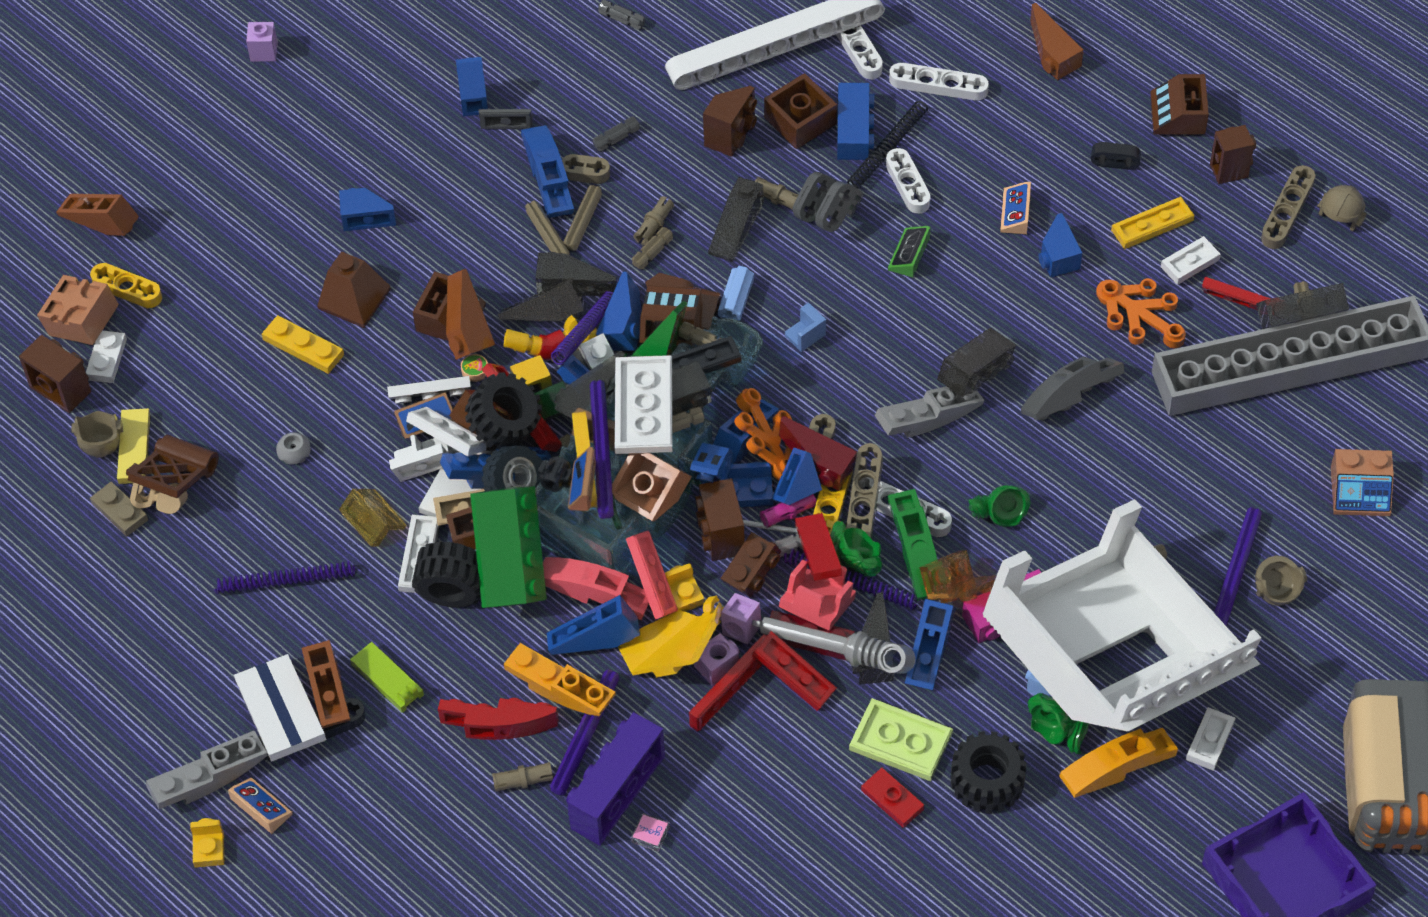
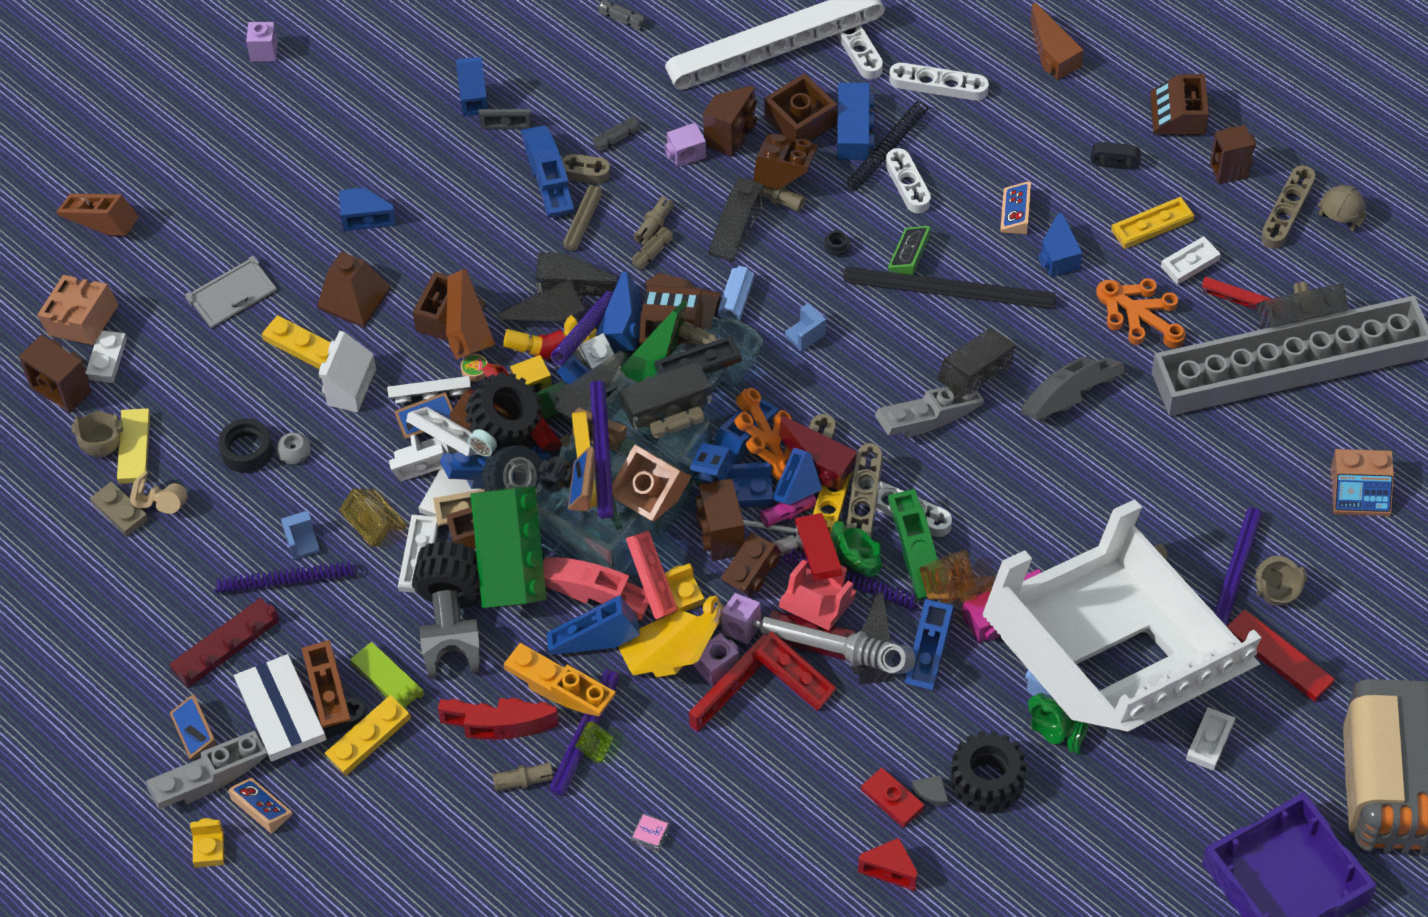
yellow beam [90,263,162,308] -> none
reddish brown piece [126,434,219,498] -> none
dark tan axle [525,200,570,264] -> none
dark purple brick [566,712,665,846] -> none
white tile [615,355,673,454] -> none
dark grey piece [793,172,864,232] -> none
yellowish green tile [849,698,953,781] -> none
green hair [968,485,1031,527] -> none
light orange slope [1059,727,1178,798] -> none
none -> dark red hinge [169,598,279,688]
none -> slope [170,695,217,761]
none -> light grey door [184,256,277,328]
none -> black tyre [218,418,273,473]
none -> medium blue panel [281,511,320,561]
none -> white slope [319,331,376,412]
none -> yellow plate [325,695,411,776]
none -> dark grey connector [419,590,480,679]
none -> light aqua tile [468,429,497,456]
none -> clear neon green tile [575,721,614,763]
none -> lavender brick [664,123,706,167]
none -> reddish brown slope [753,134,818,190]
none -> black plate [824,230,850,256]
none -> black axle [843,267,1056,308]
none -> red slope [858,838,918,891]
none -> dark grey tile [912,775,948,806]
none -> red tile [1227,609,1335,702]

